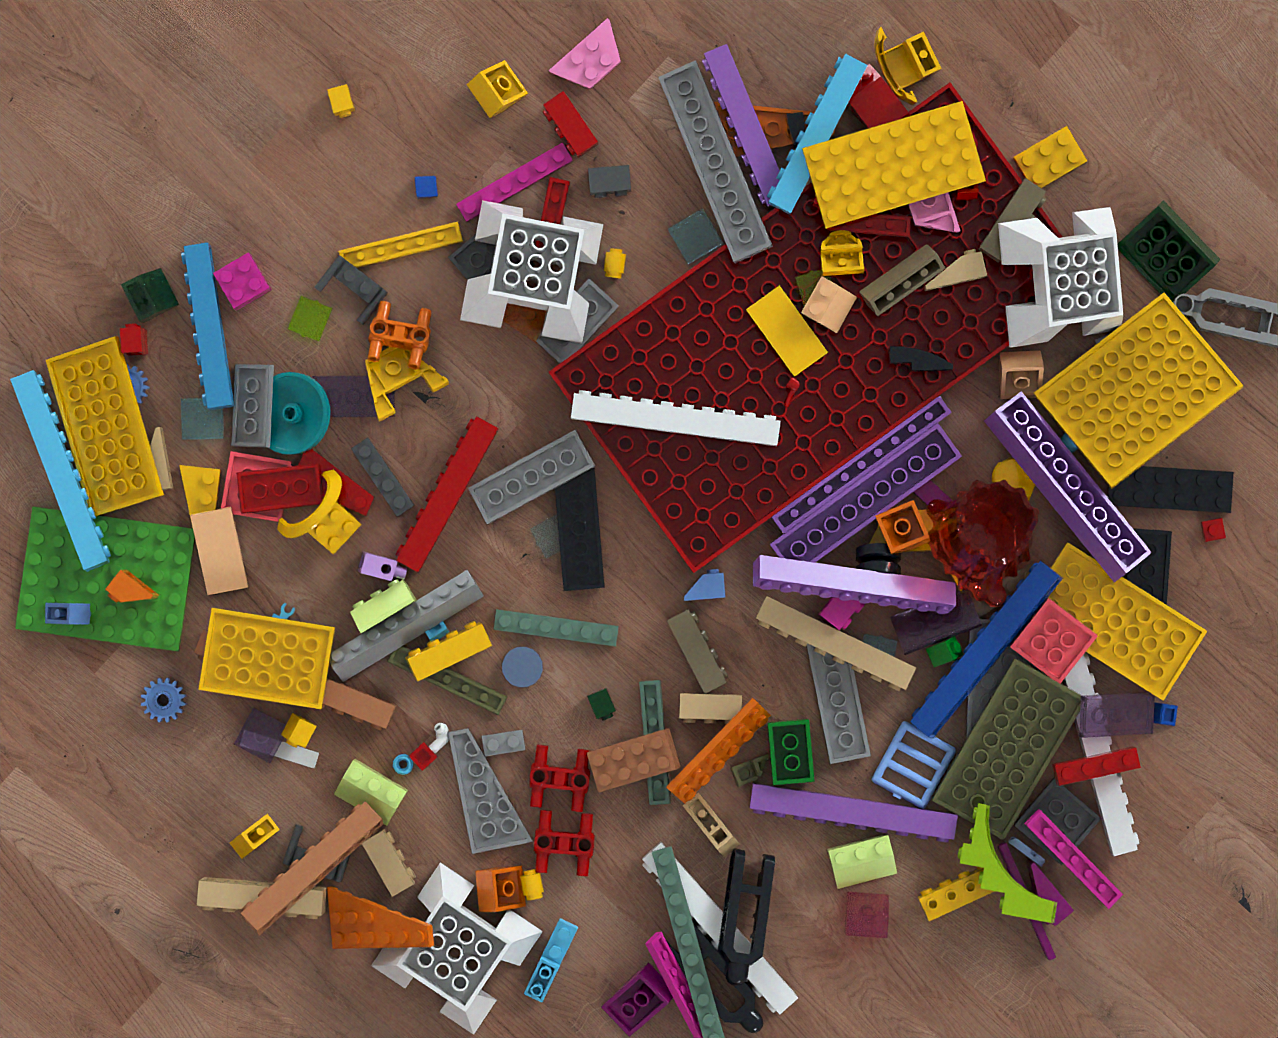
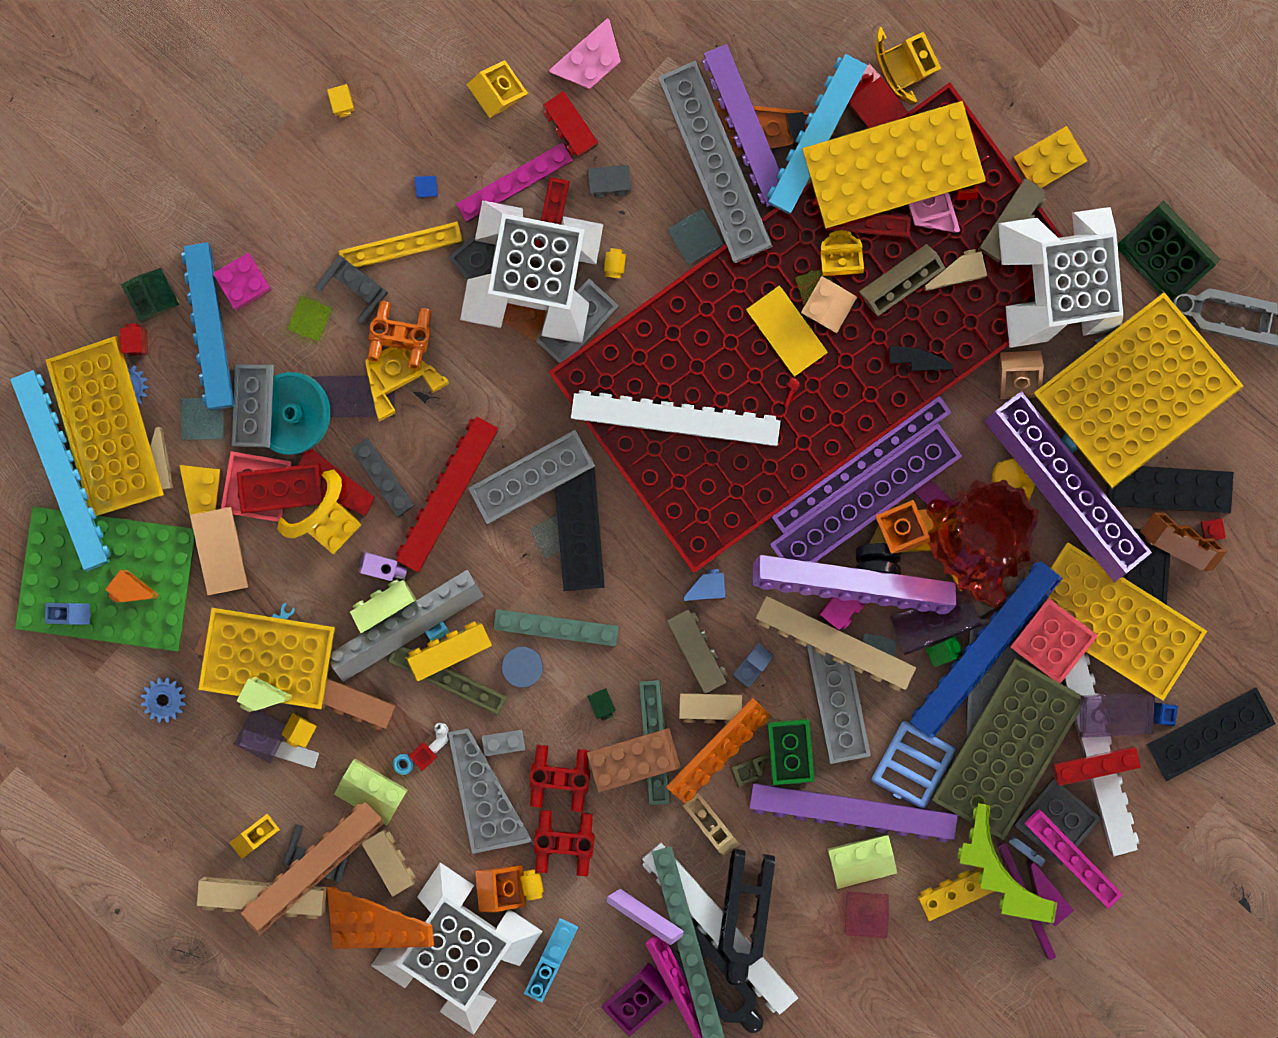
none -> yellowish green slope [237,677,292,712]
none -> lavender tile [606,889,684,945]
none -> sand blue slope [733,643,774,688]
none -> dark orange brick [1140,512,1227,571]
none -> black plate [1146,687,1276,781]

